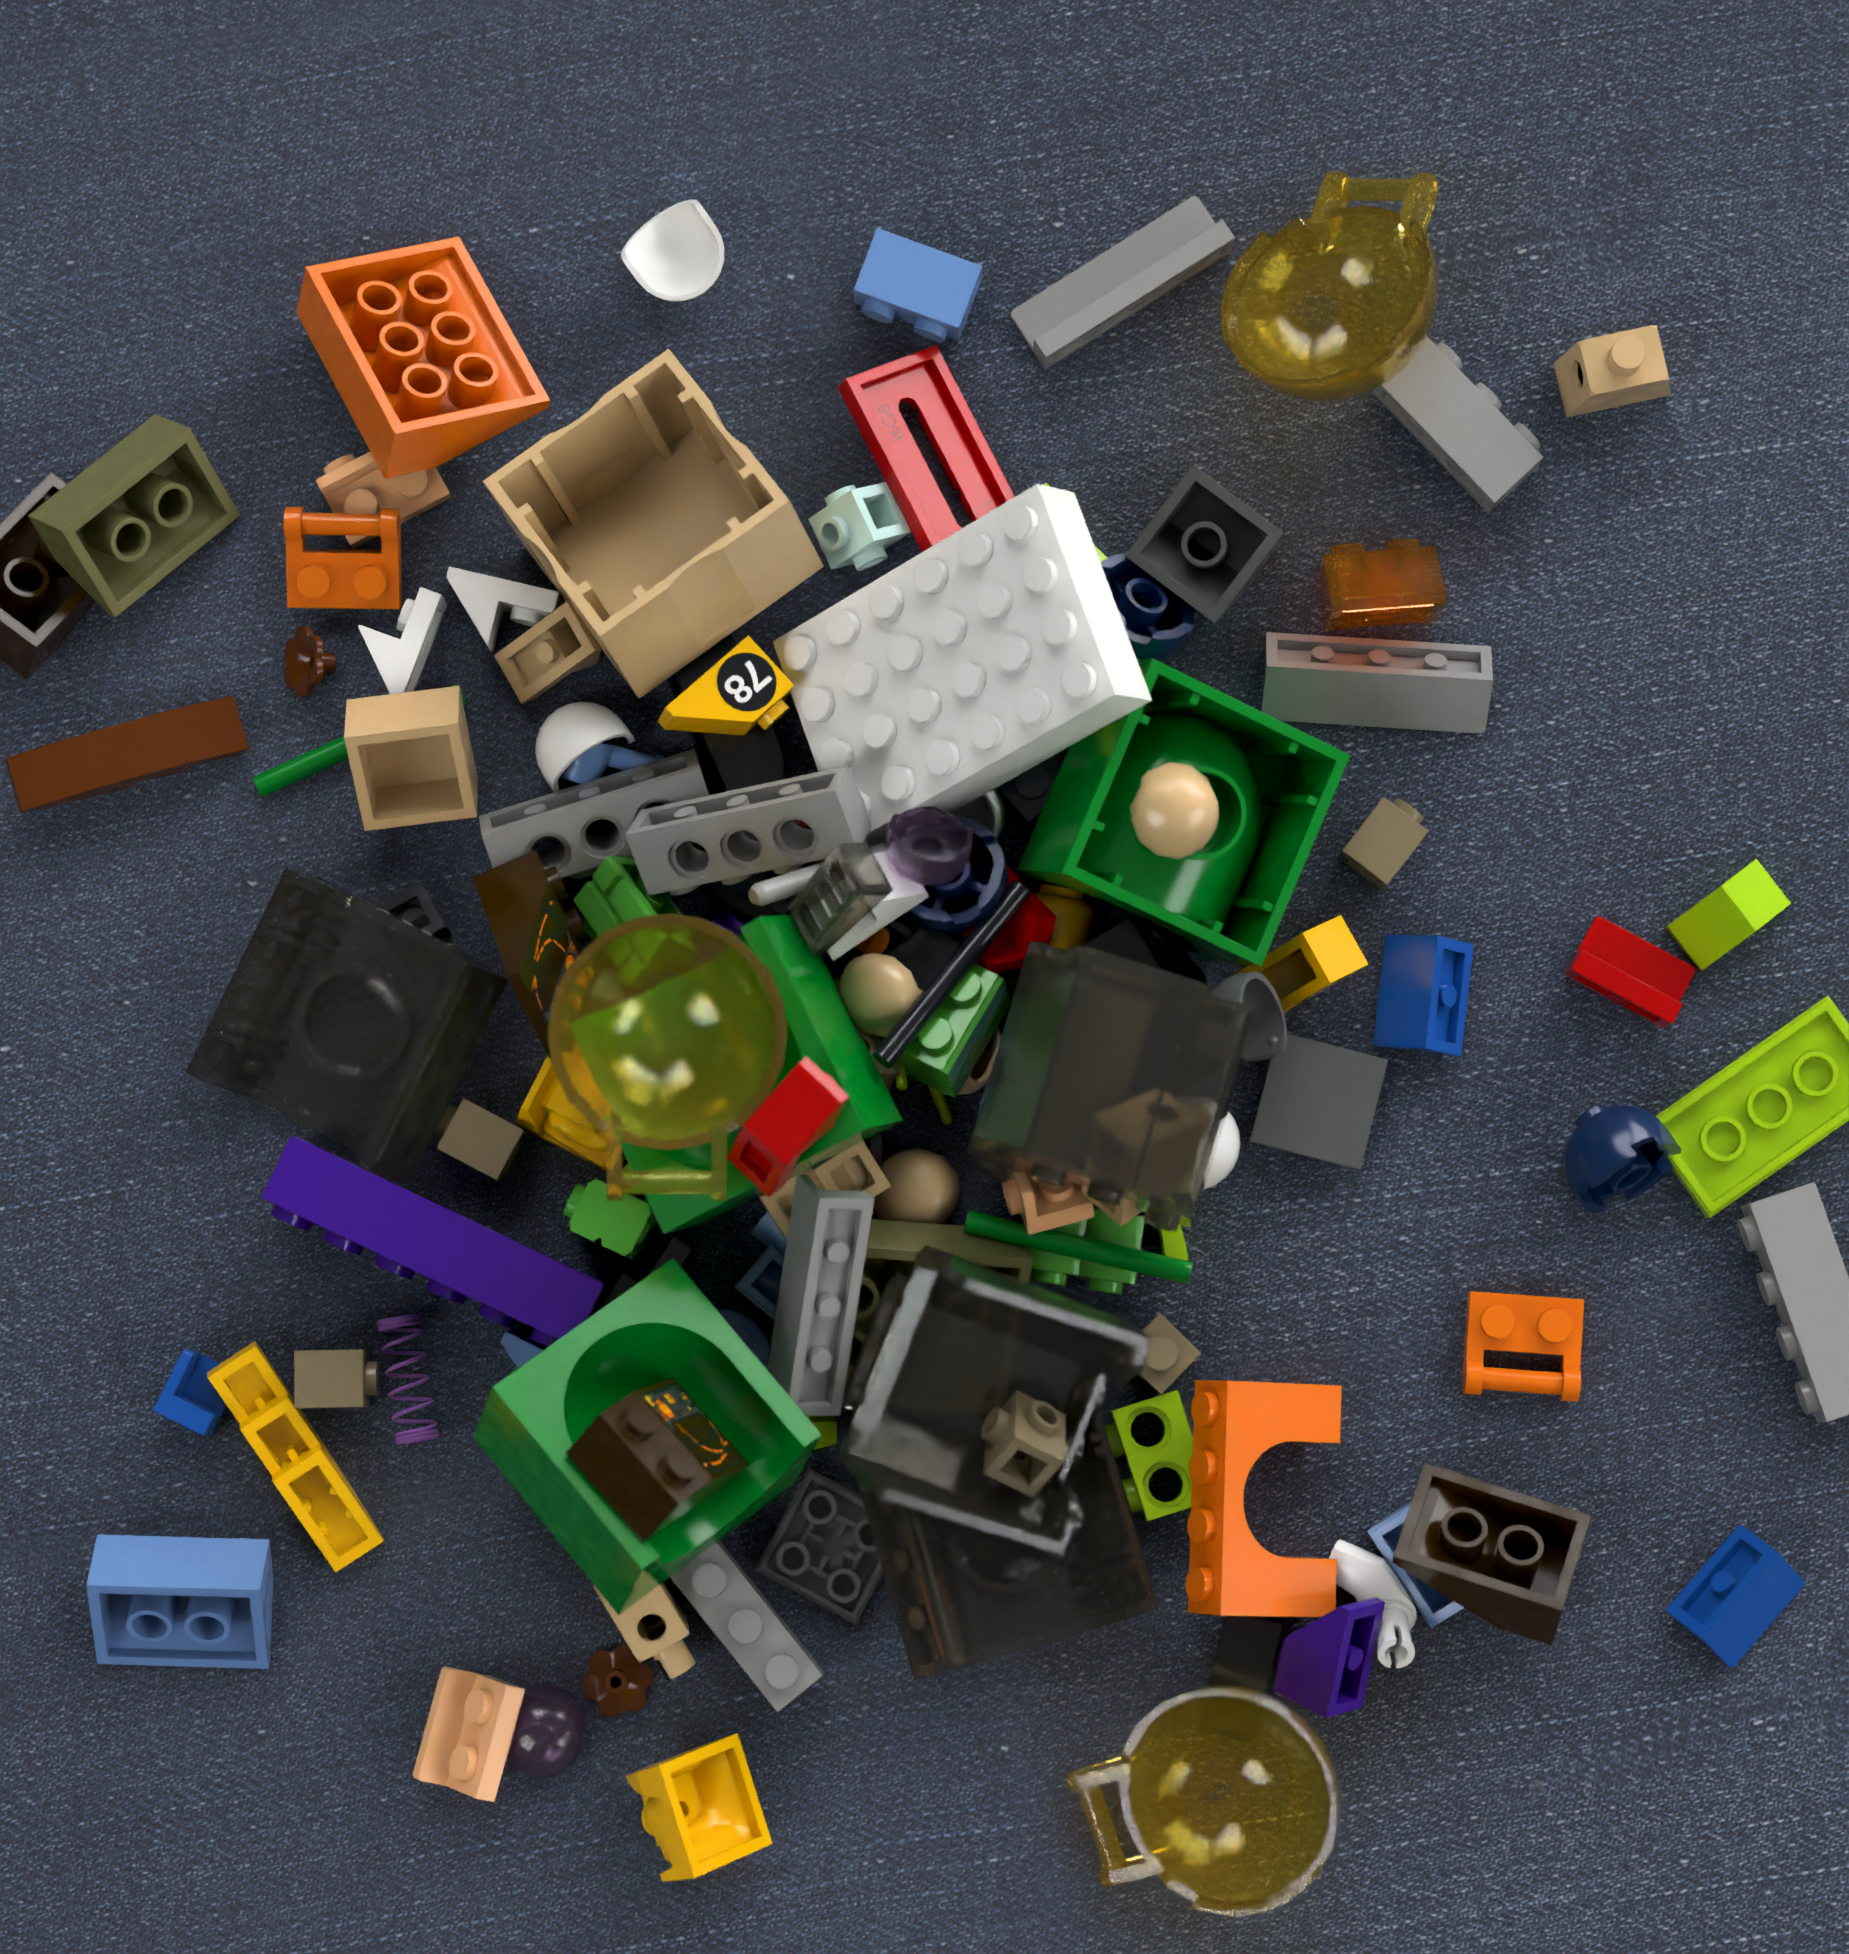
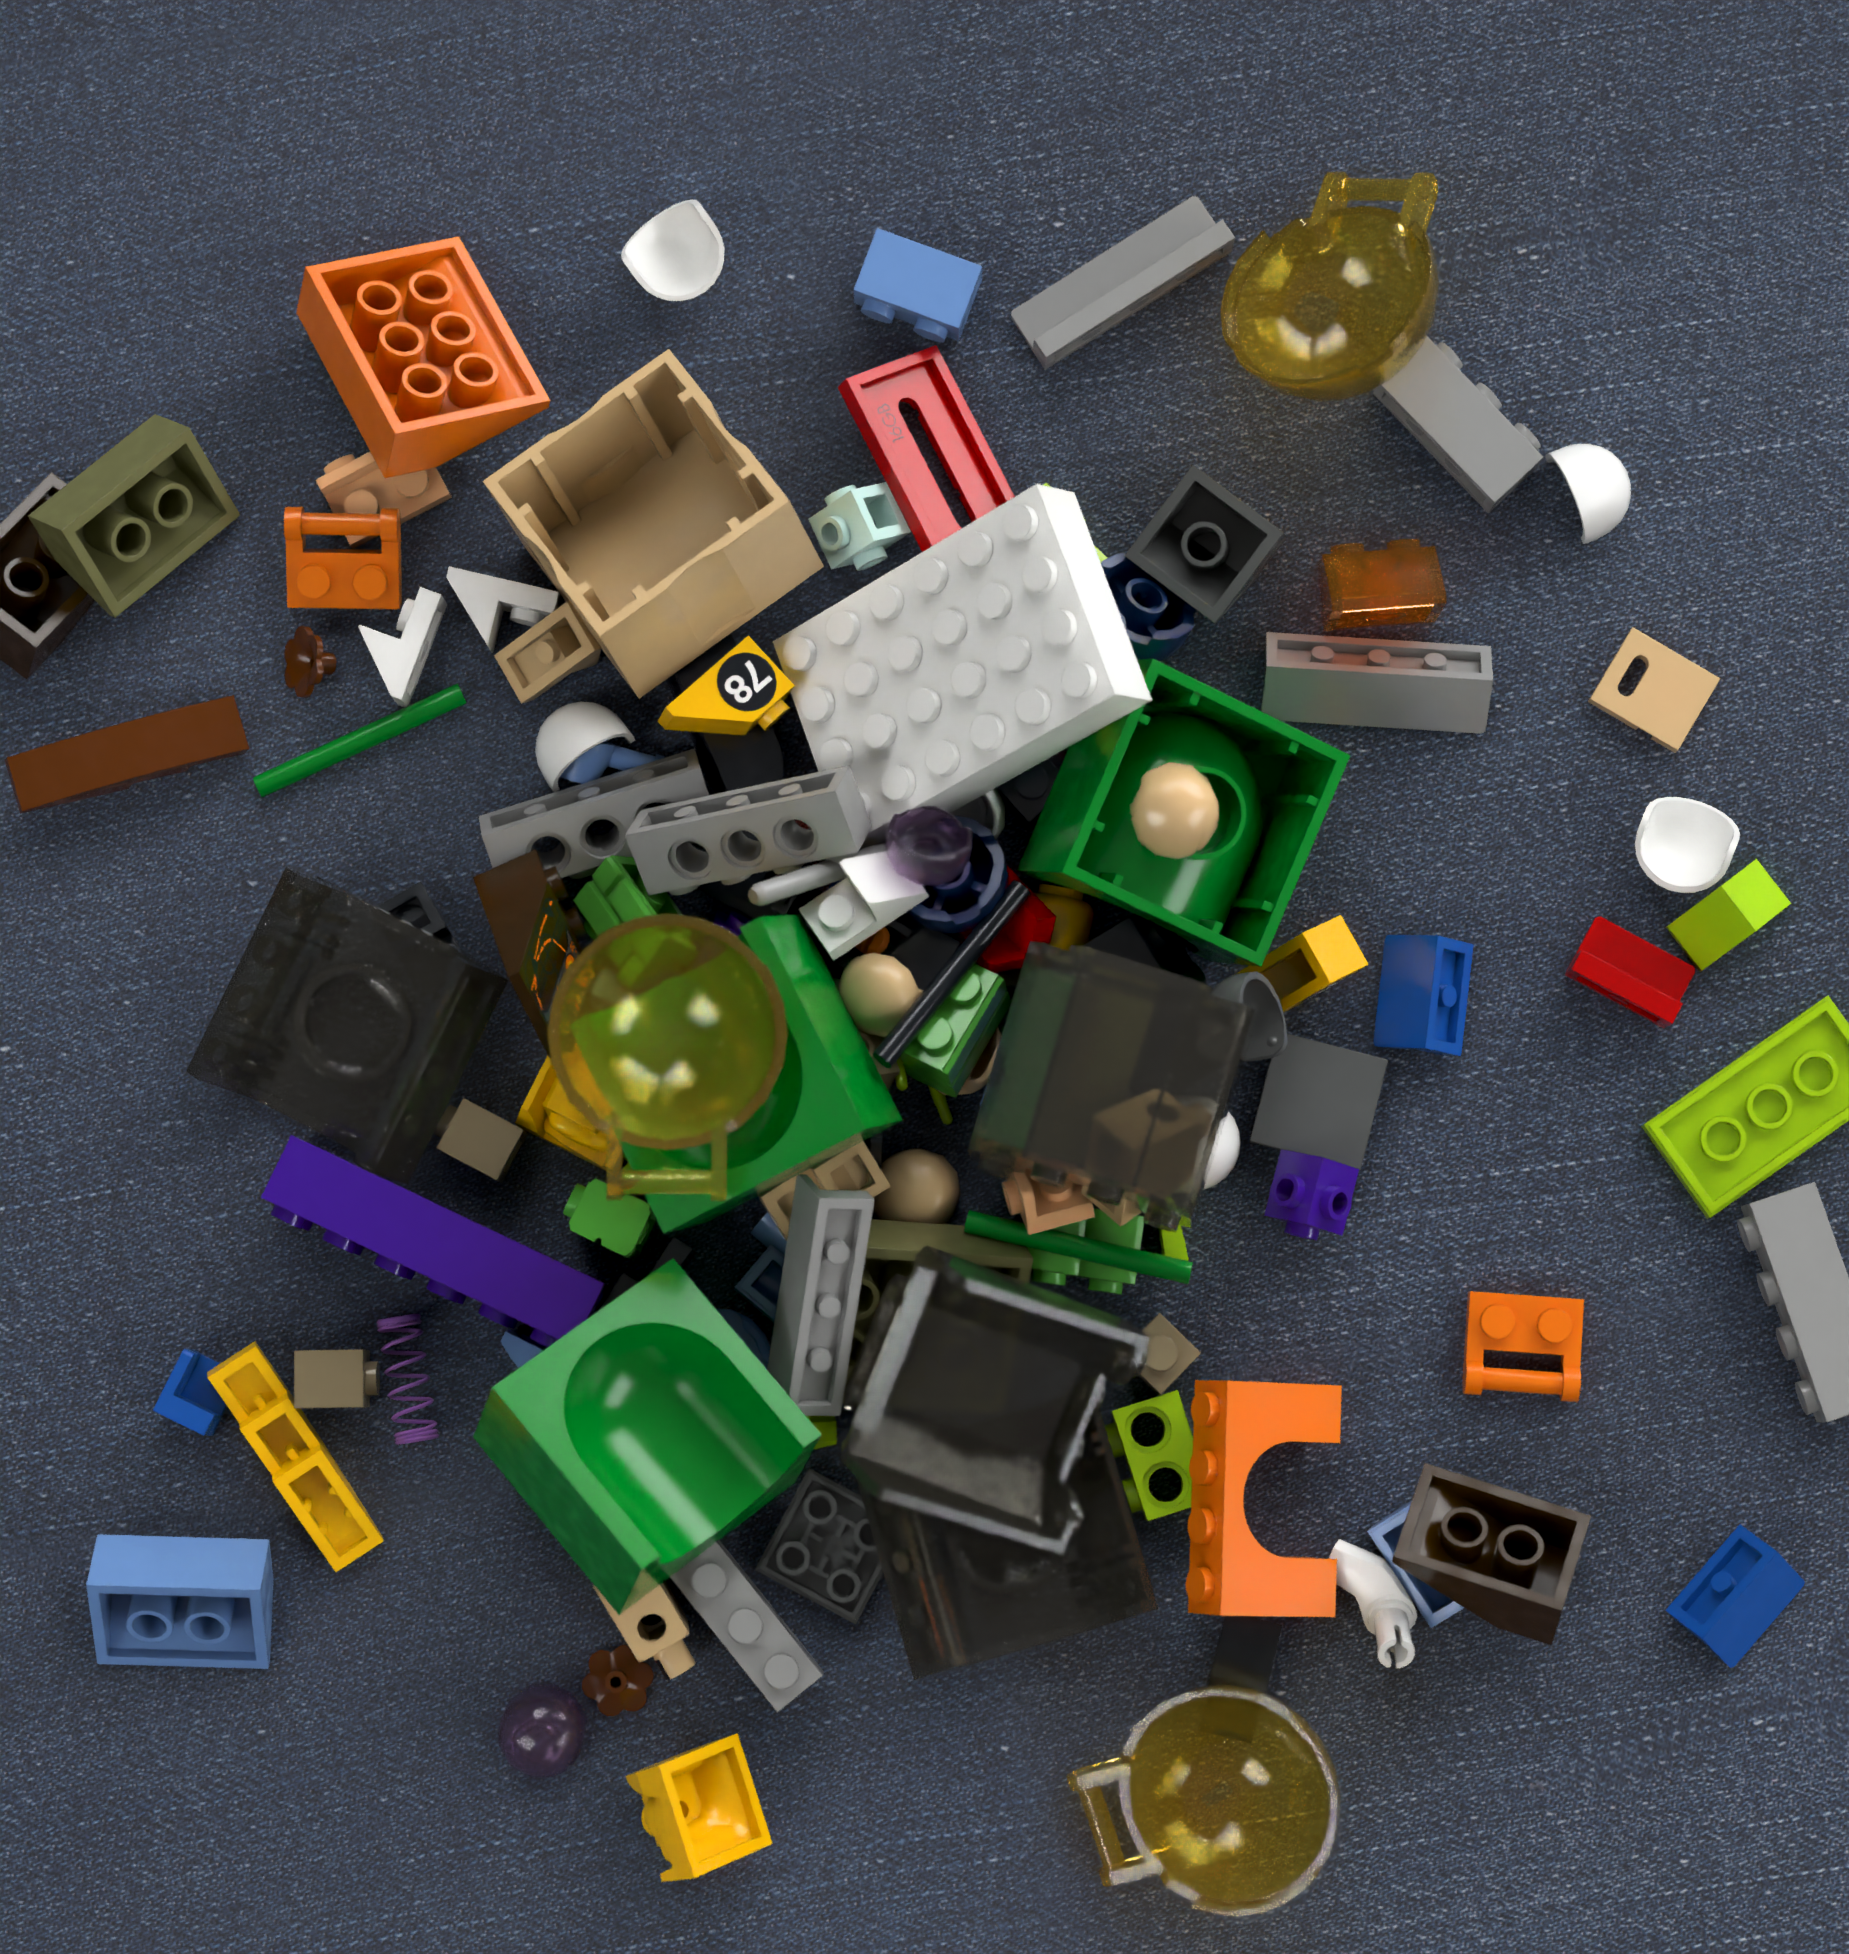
tan piece [344,686,478,831] -> none
light nougat bracket [413,1666,525,1802] -> none
dark brown slope [566,1378,750,1543] -> none
red slope [727,1056,849,1197] -> none
clear smoke slope [788,842,893,956] -> none
dark tan brick [981,1390,1069,1498] -> none
dark purple slope [1273,1597,1385,1718] -> none
dark tan brick [1338,797,1429,891] -> none
tan torso [1554,325,1671,418] -> none
dark blue cylinder [1563,1105,1682,1213] -> none
none -> dark purple brick [1264,1149,1359,1241]
none -> white helmet [1545,444,1631,544]
none -> tan piece [1588,627,1720,753]
none -> white helmet [1635,797,1740,893]

